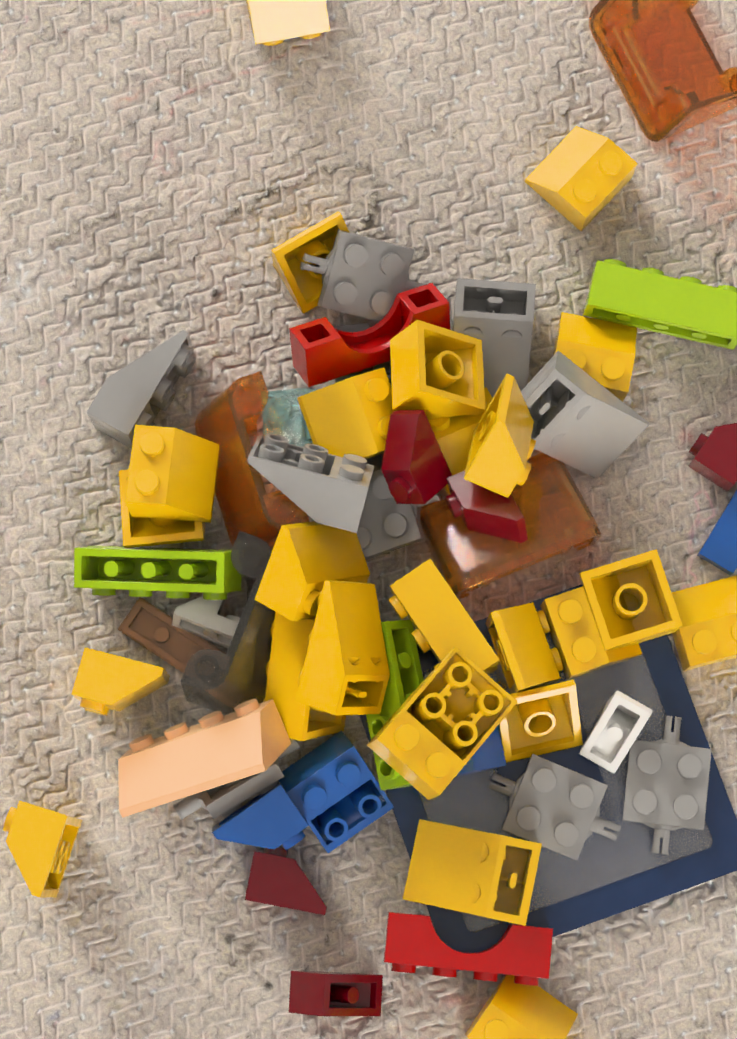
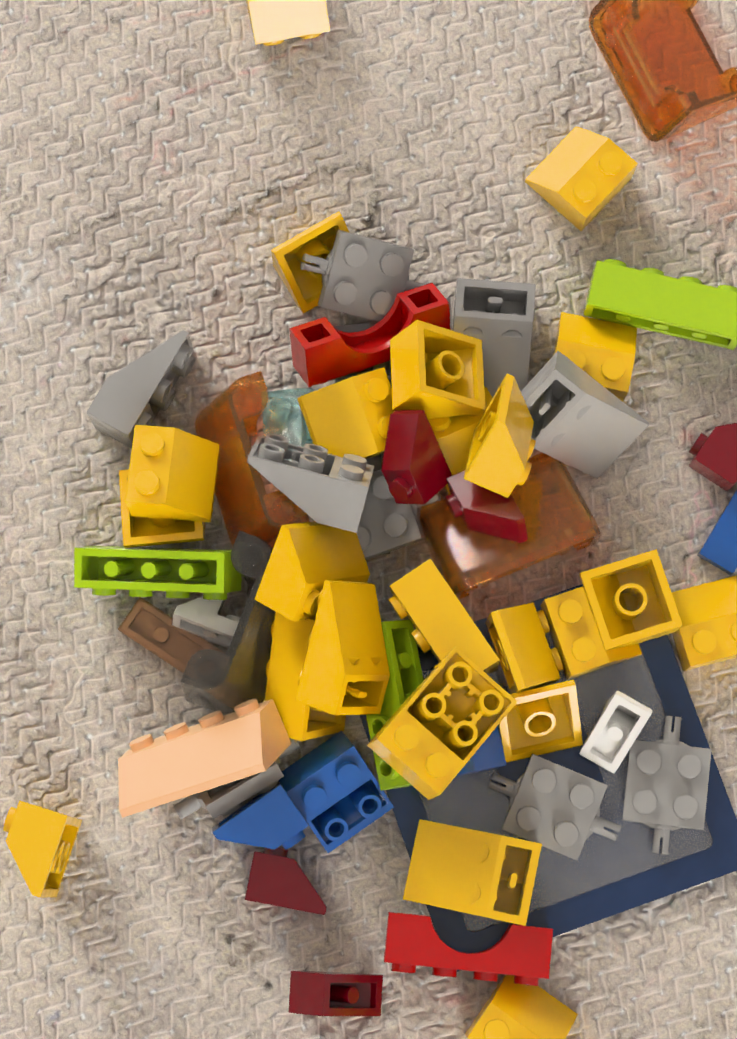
yellow slope [71,647,170,716] -> none

